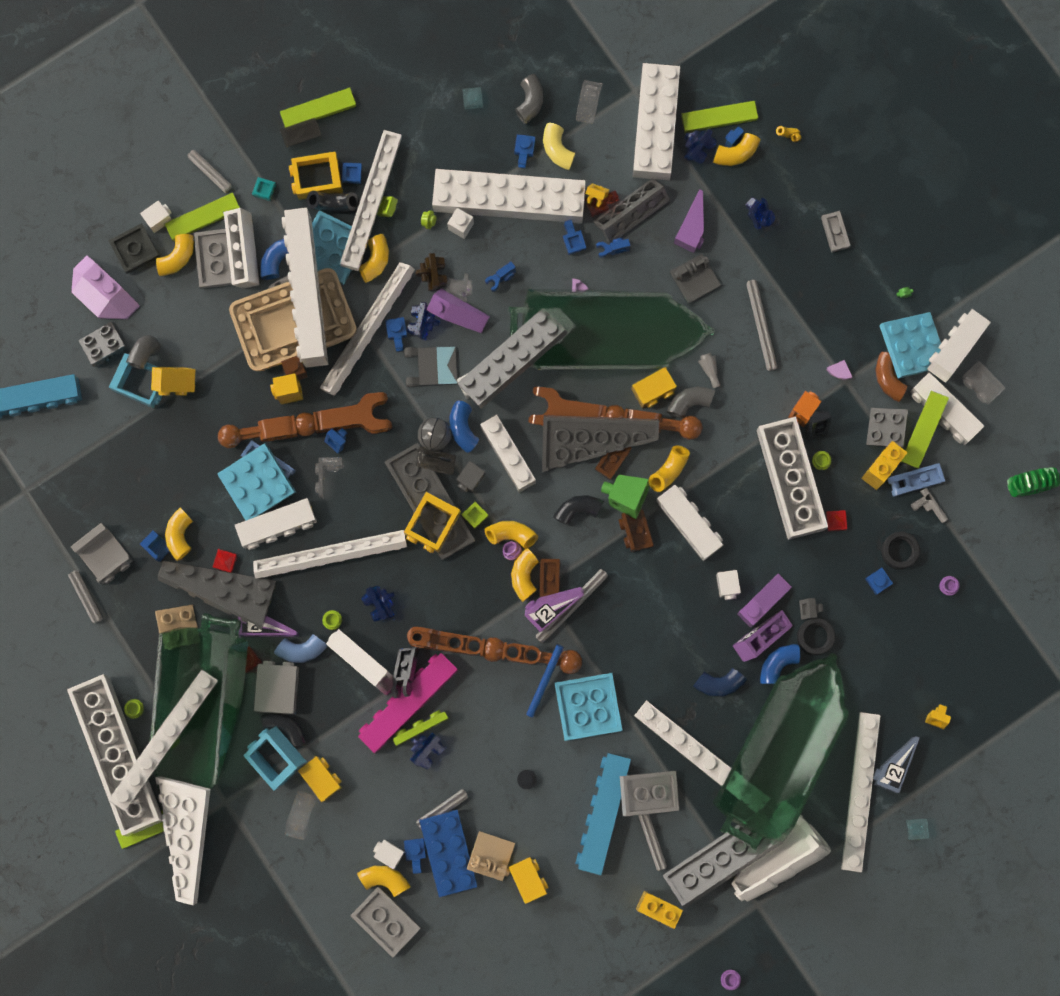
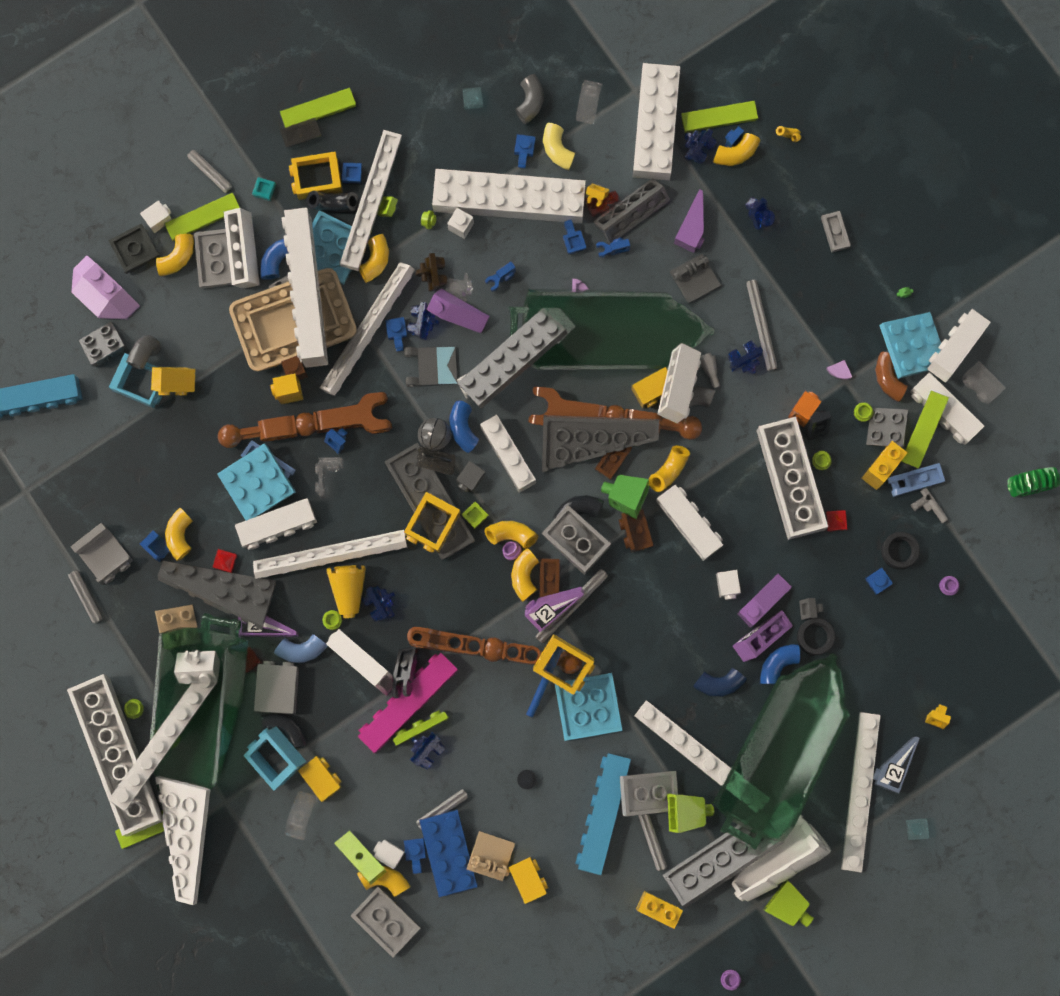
none -> white brick [174,650,220,684]
none -> yellow cone [327,565,366,618]
none -> lime tile [334,830,386,884]
none -> yellow window [533,634,595,695]
none -> light grey slope [542,505,611,575]
none -> white brick [657,343,701,423]
none -> lime torso [667,794,714,833]
none -> clear blue hips [727,340,763,374]
none -> lime torso [763,880,814,927]
none -> lime plate [854,403,873,422]

